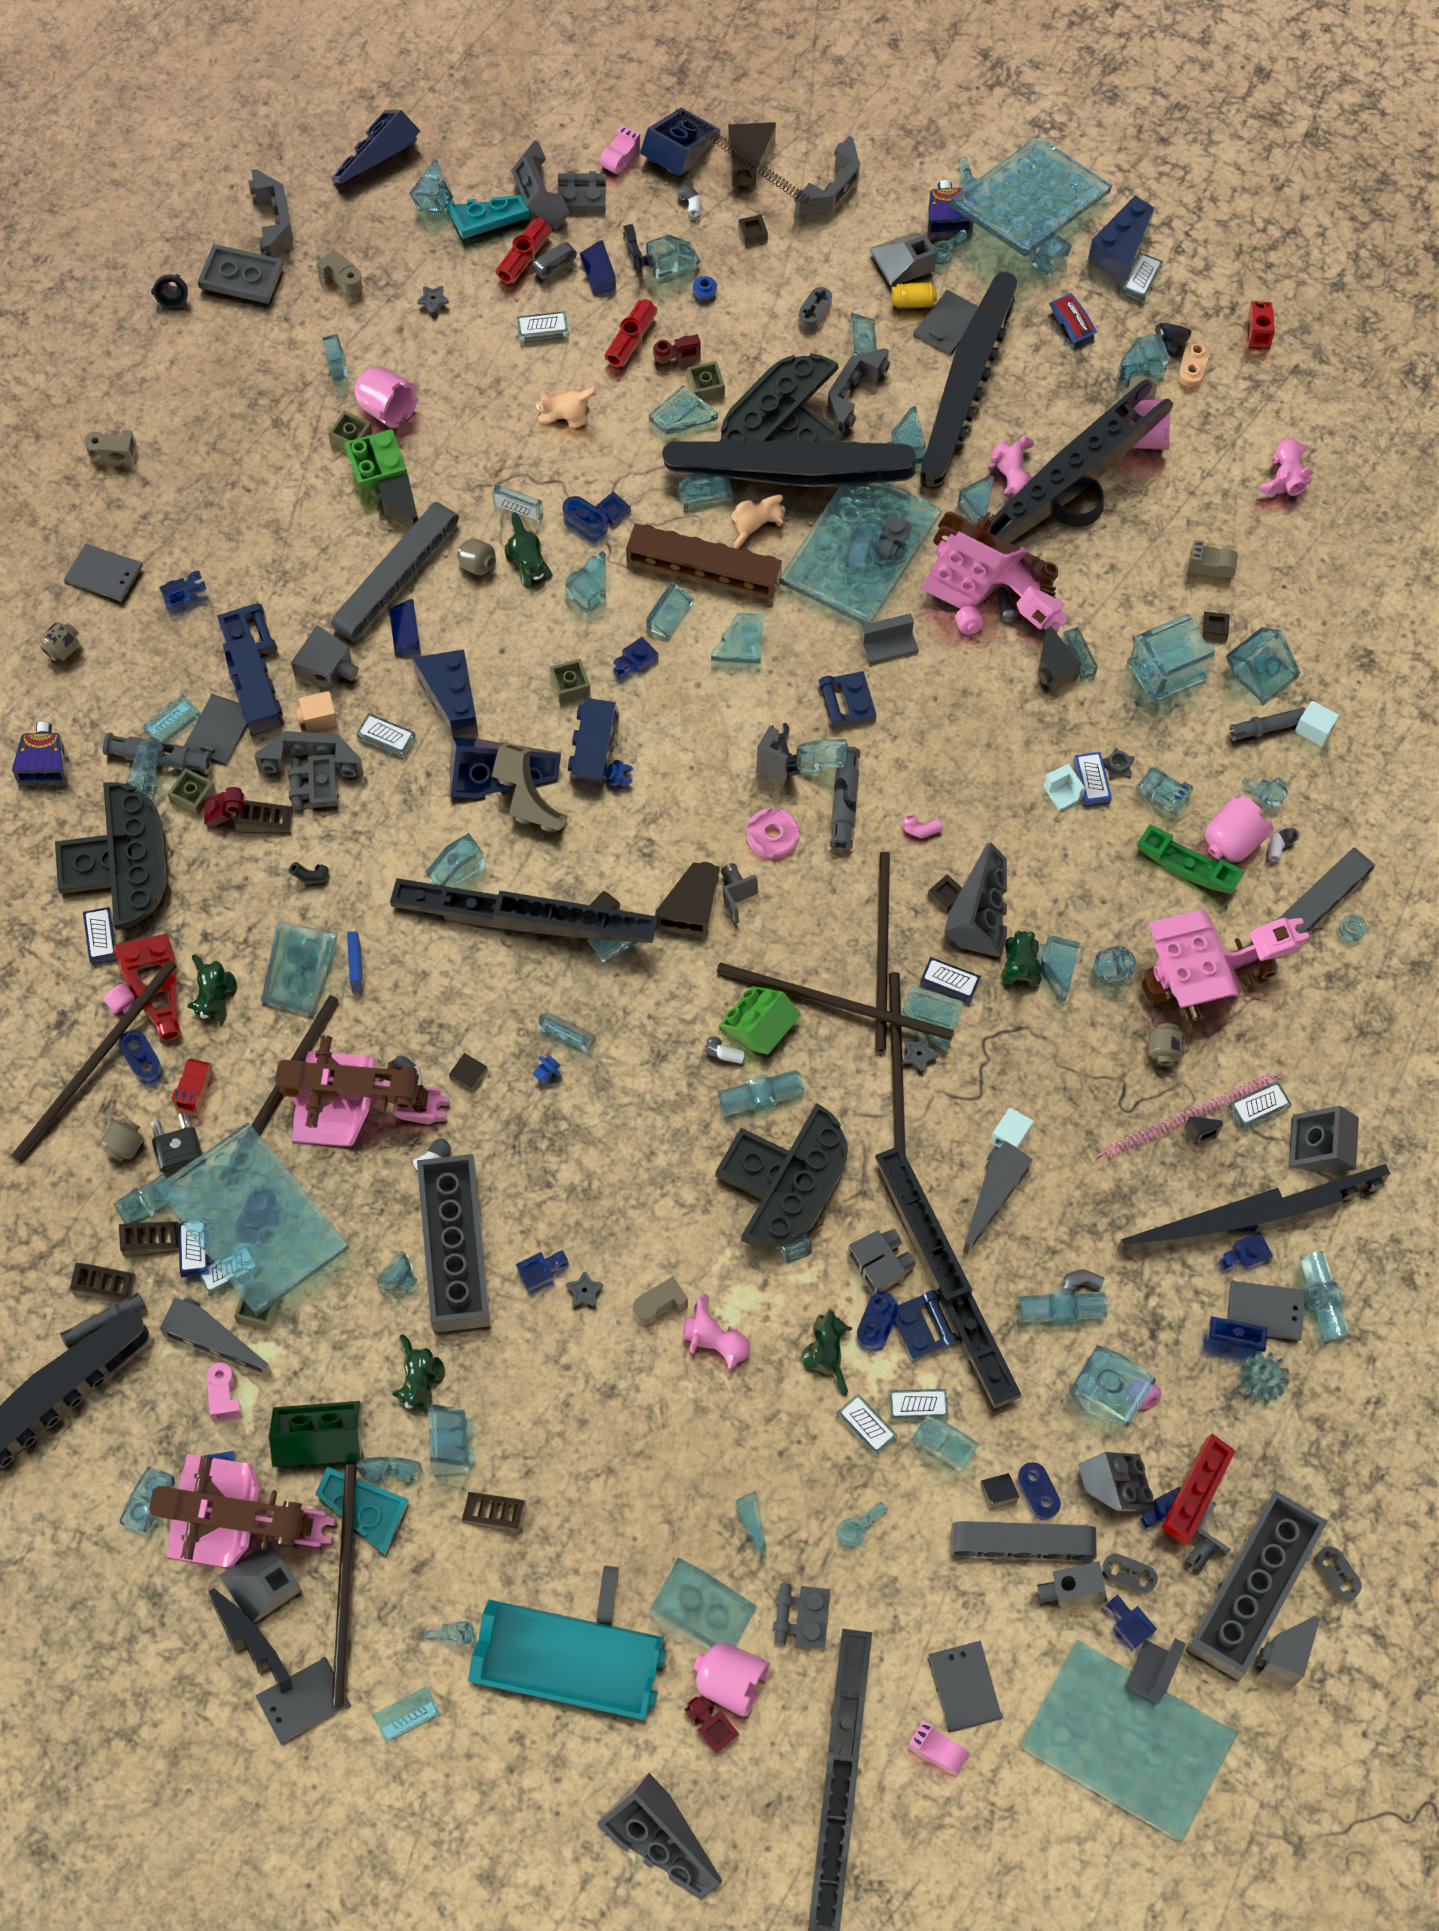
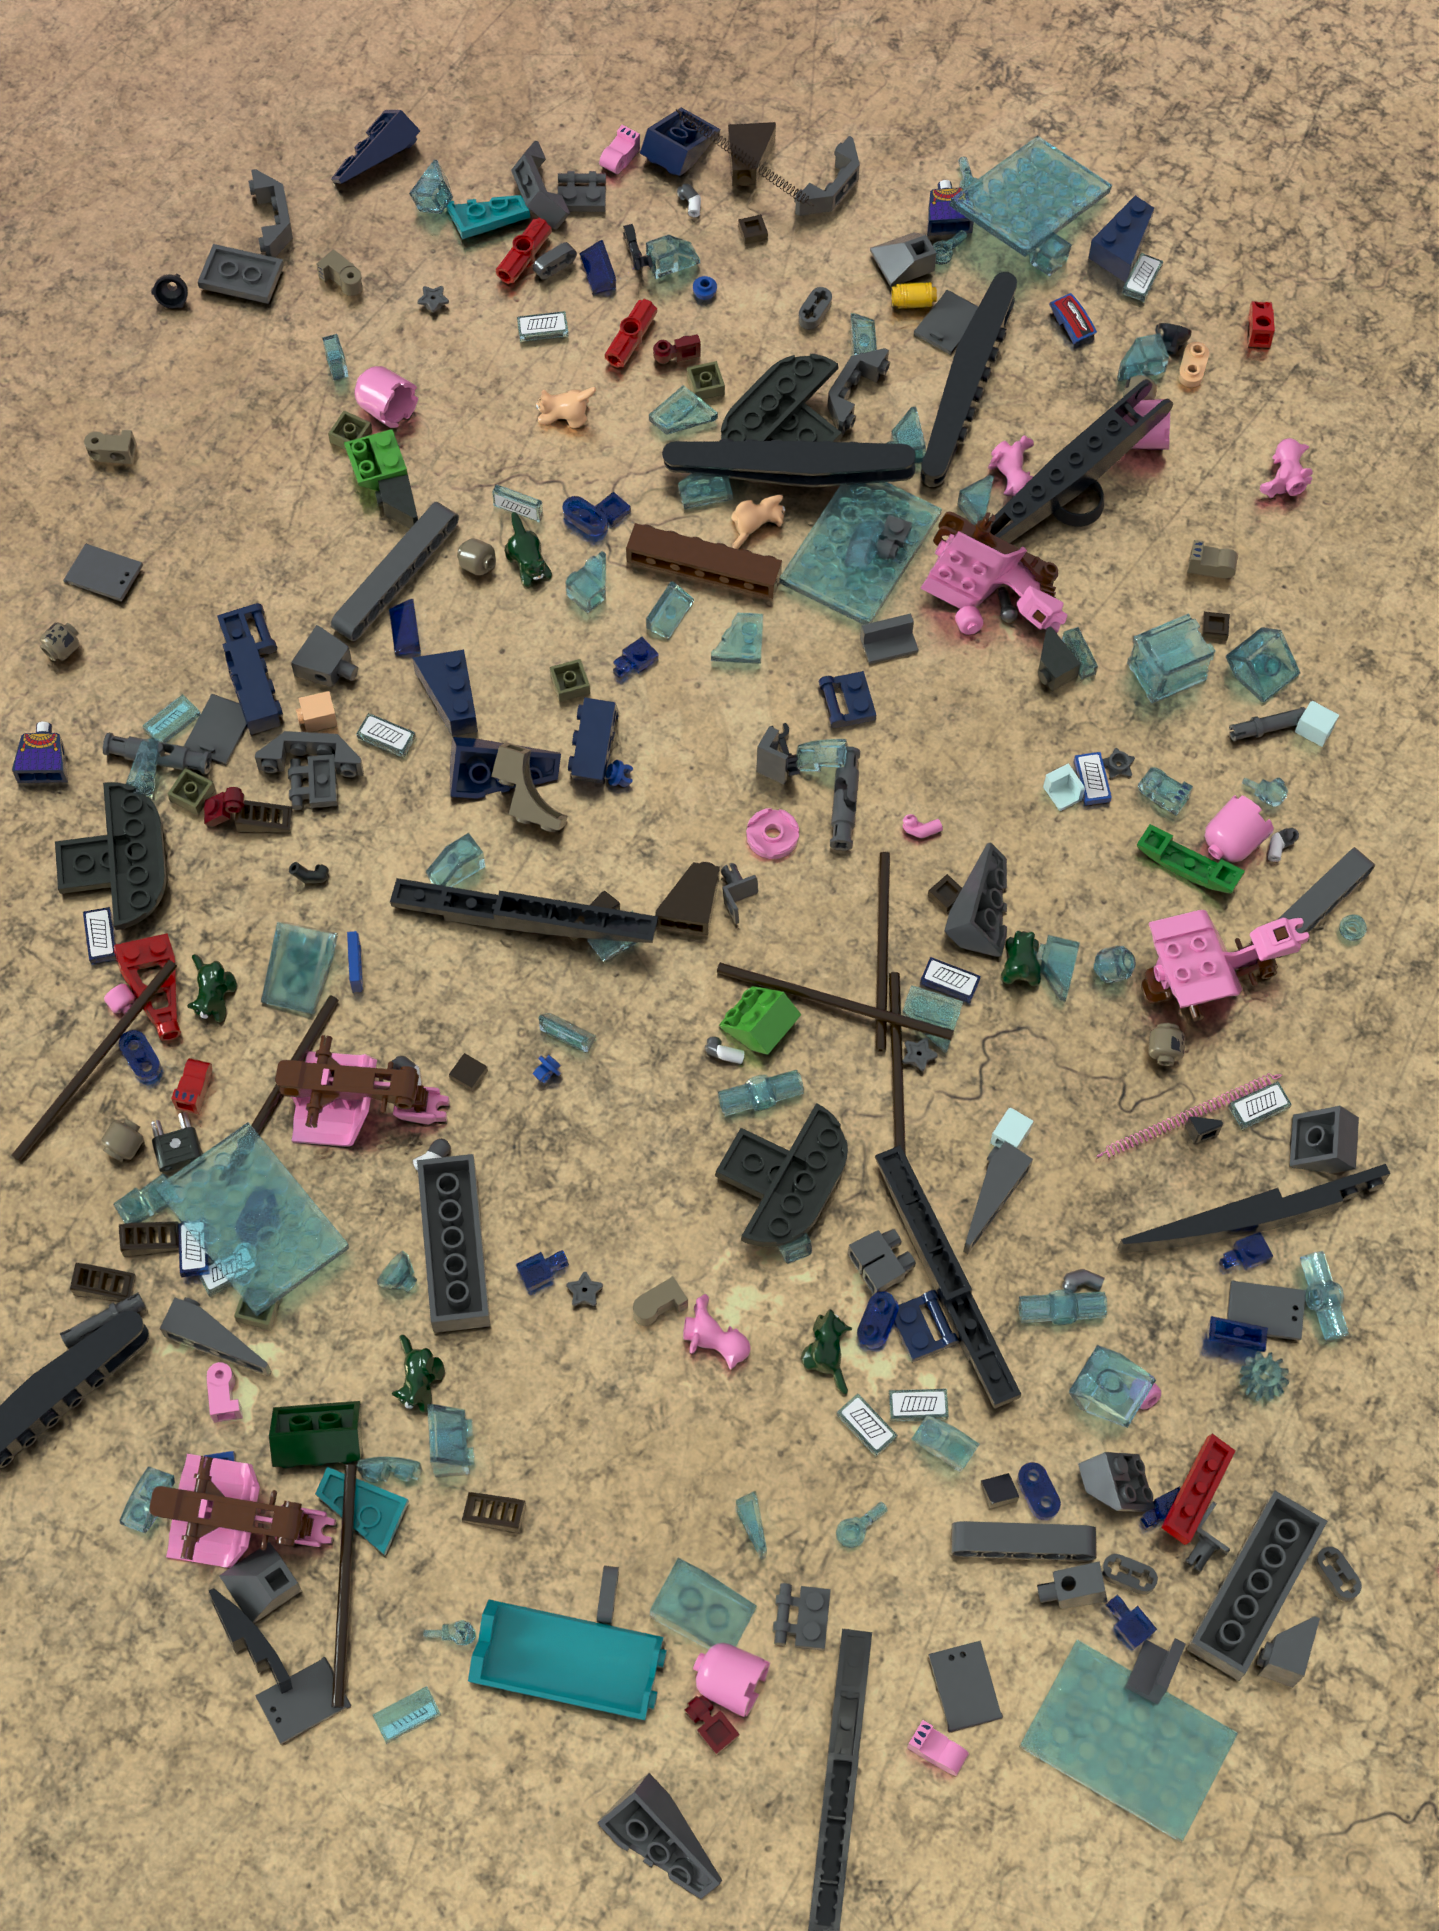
clear blue plate [159,571,207,608] -> none

